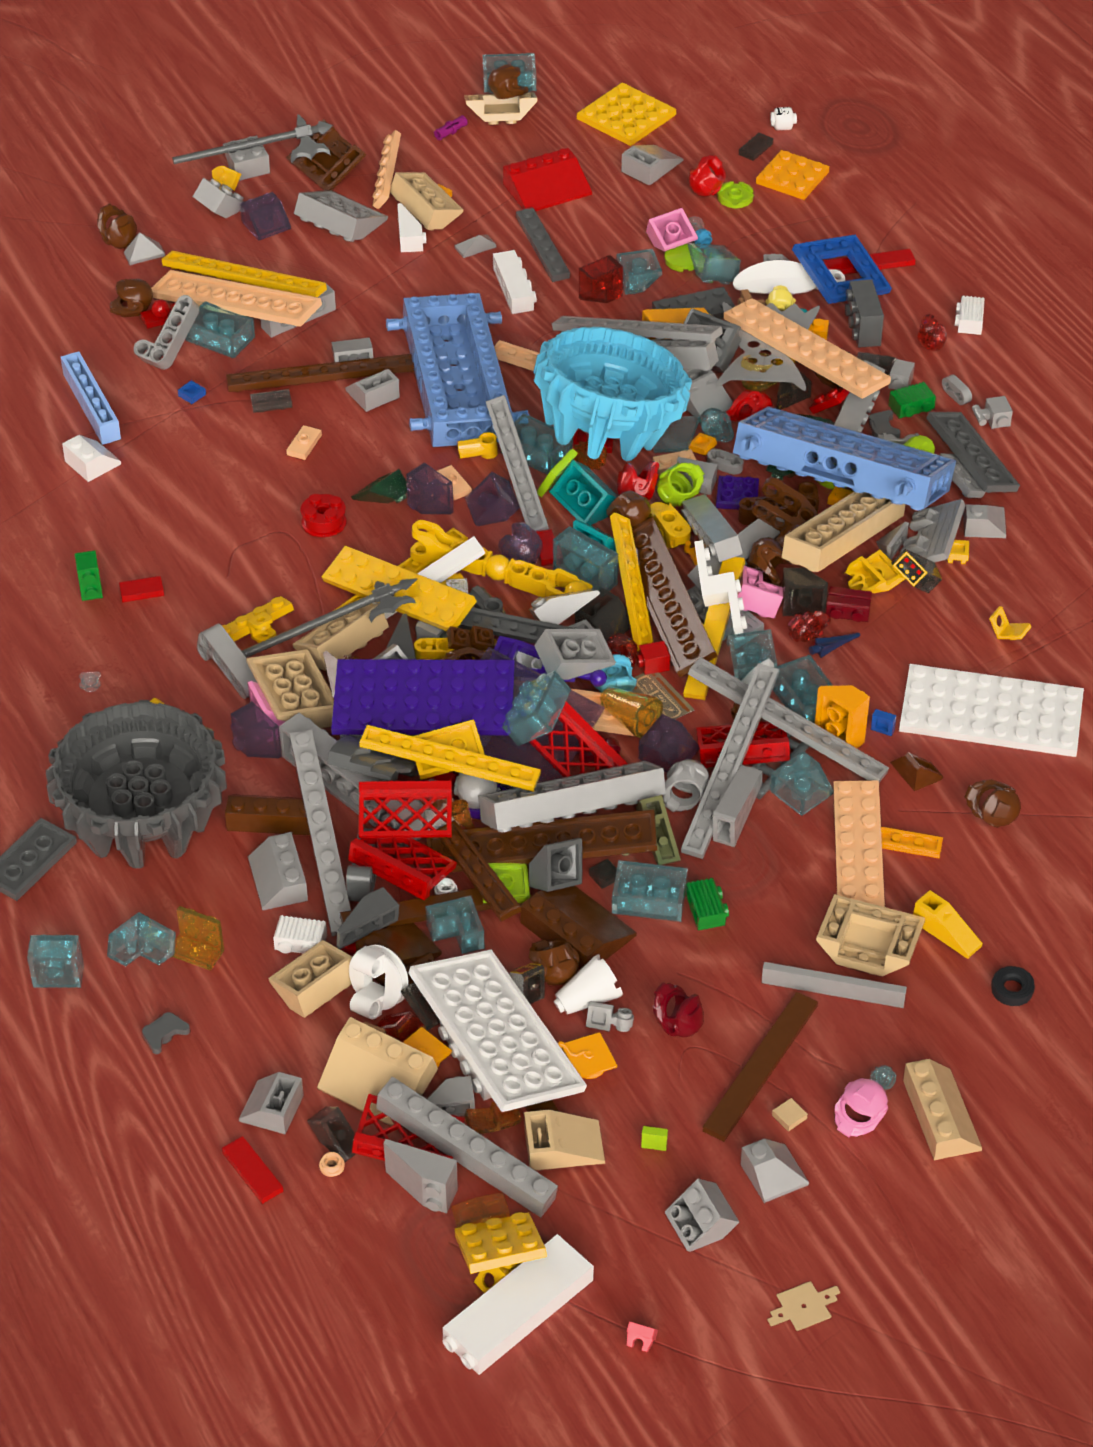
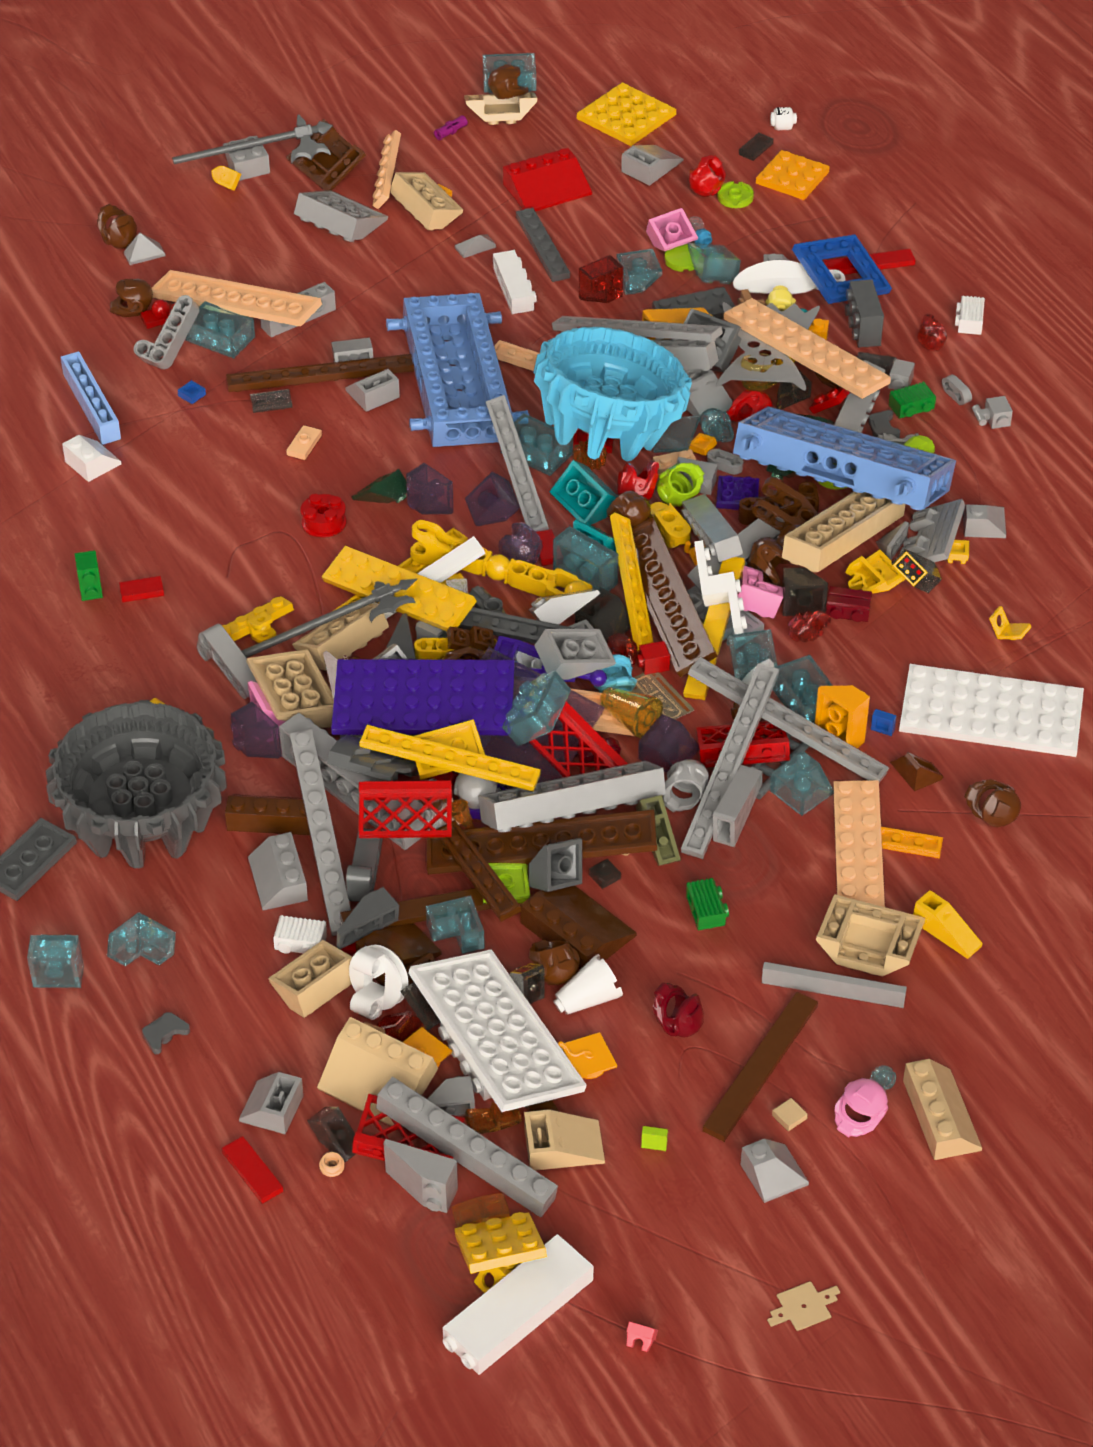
clear plate [79,671,101,692] -> none
yellow plate [161,251,327,298] -> none
clear yellow bracket [168,906,224,971] -> none
light grey slope [192,178,248,218] -> none
clear purple slope [240,192,291,241] -> none
red fence [348,822,457,901] -> none
white slope [397,203,426,252] -> none
light nougat plate [434,465,472,500] -> none
white plate [434,878,458,895] -> none
yellow piece [457,432,498,459] -> none
lime tile [537,449,578,498] -> none
light grey plate [586,1001,634,1032] -> none
clear light blue brick [612,860,688,922] -> none
light grey slope [665,1179,739,1252] -> none
dark blue piece [809,632,860,658] -> none
light orange plate [827,486,854,505] -> none
dark grey plate [926,412,1020,493] -> none
light grey plate [940,453,985,498] -> none
black tyre [991,966,1035,1006] -> none

